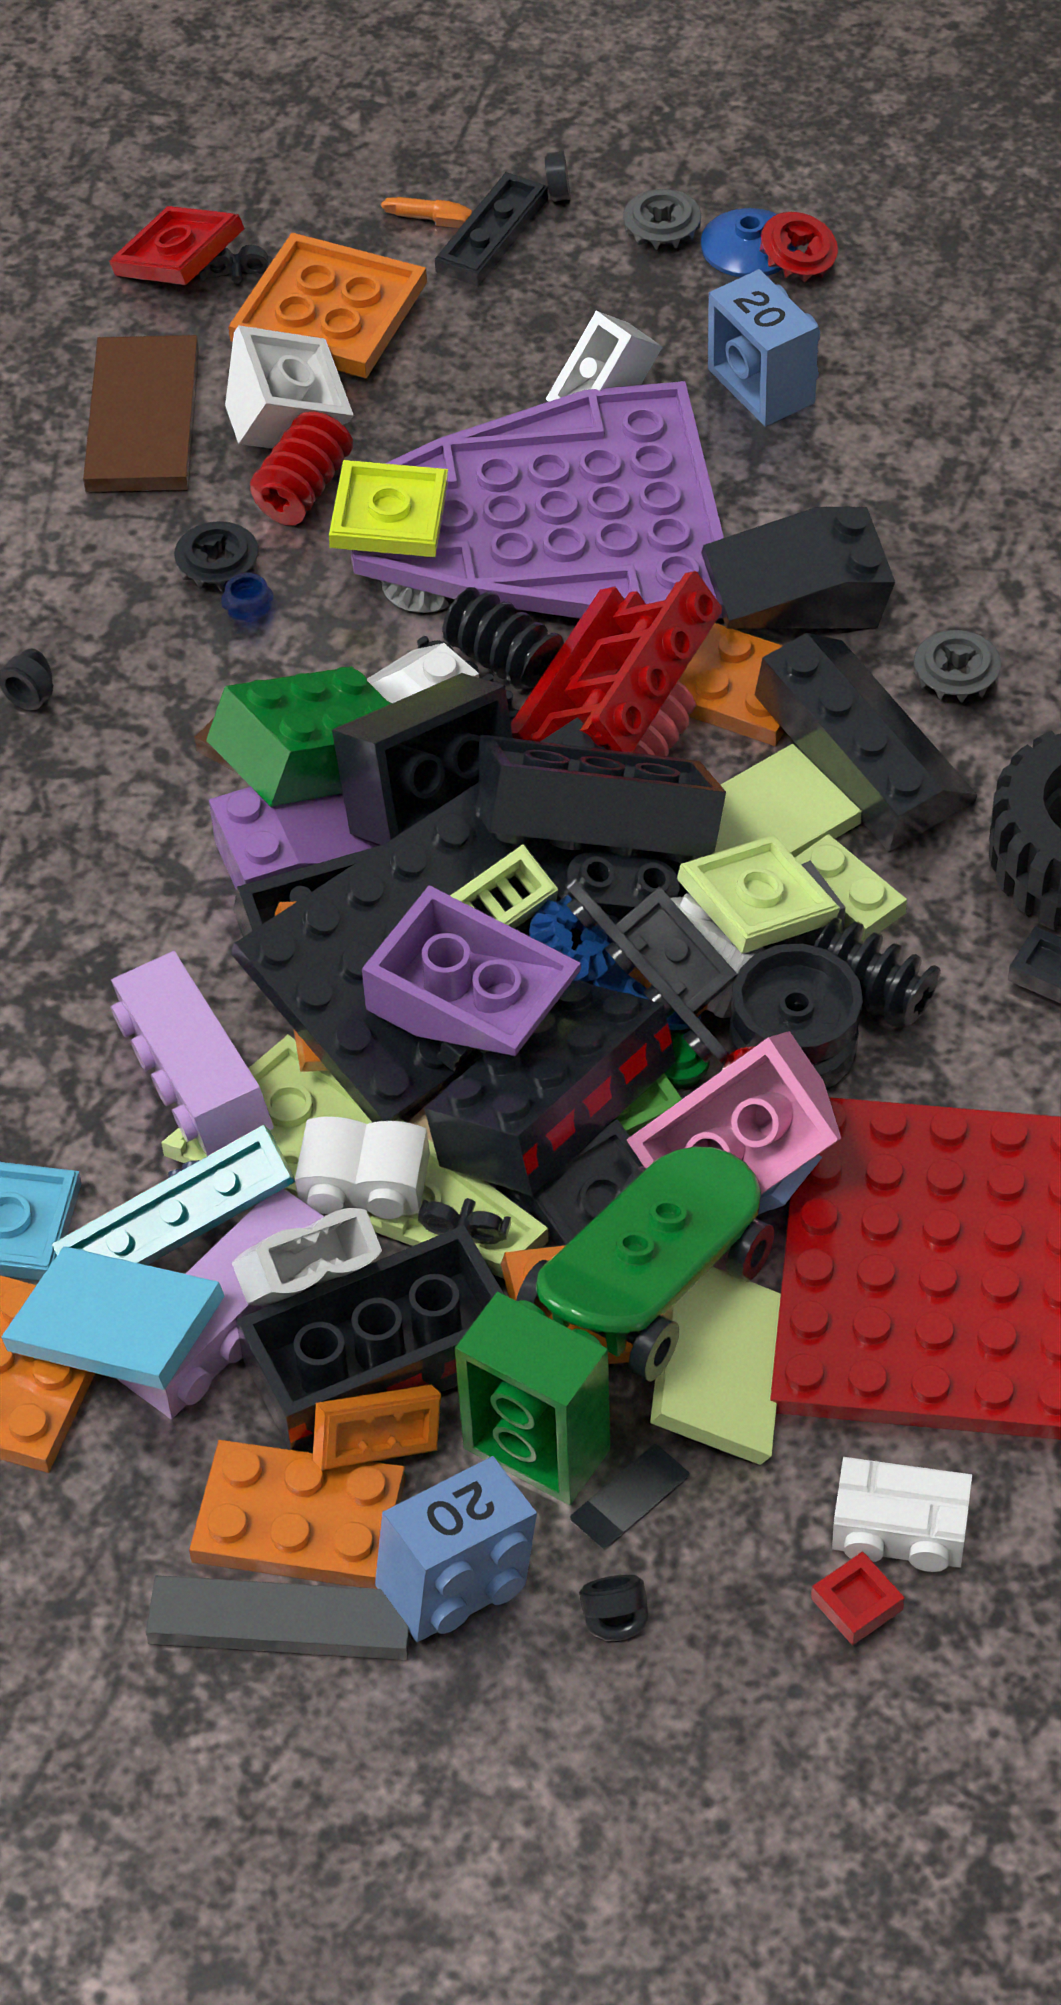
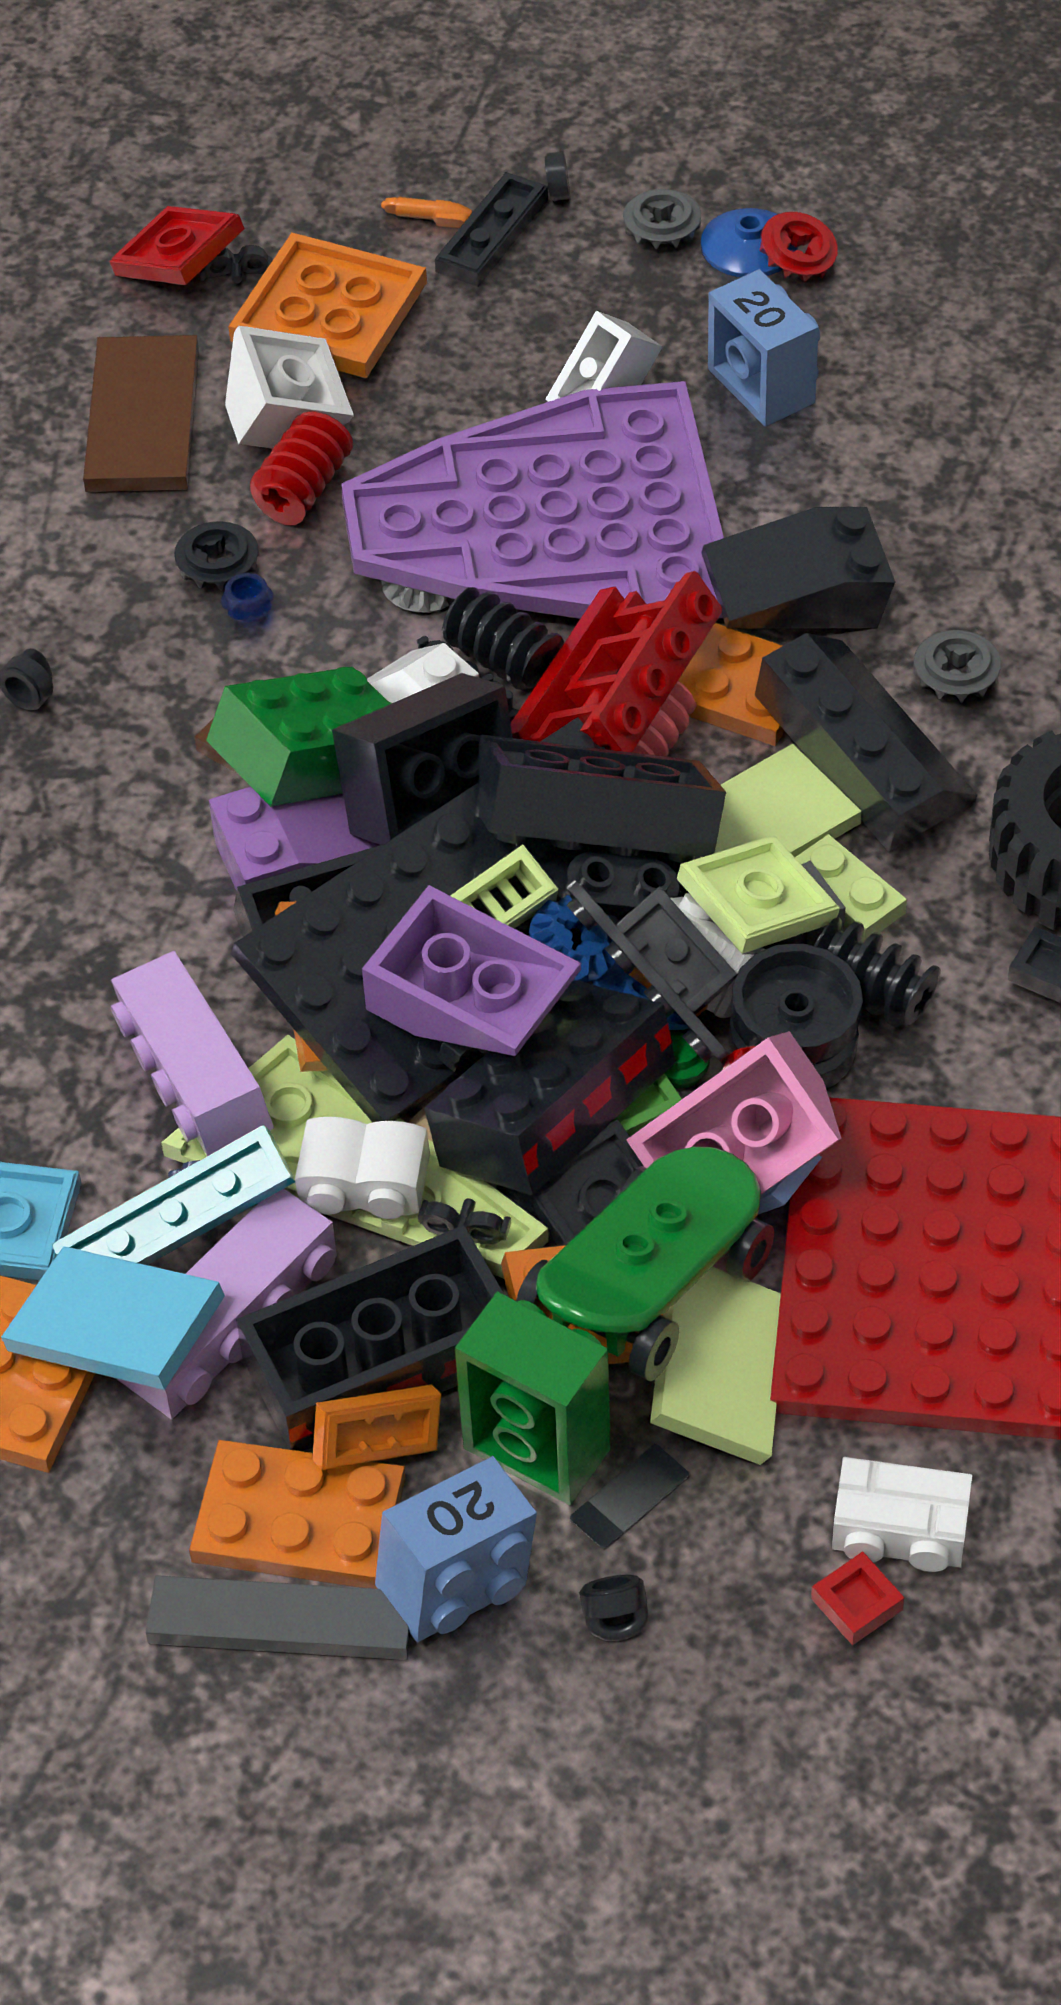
white brick [232,1208,382,1306] -> none
neon yellow plate [329,460,448,557] -> none

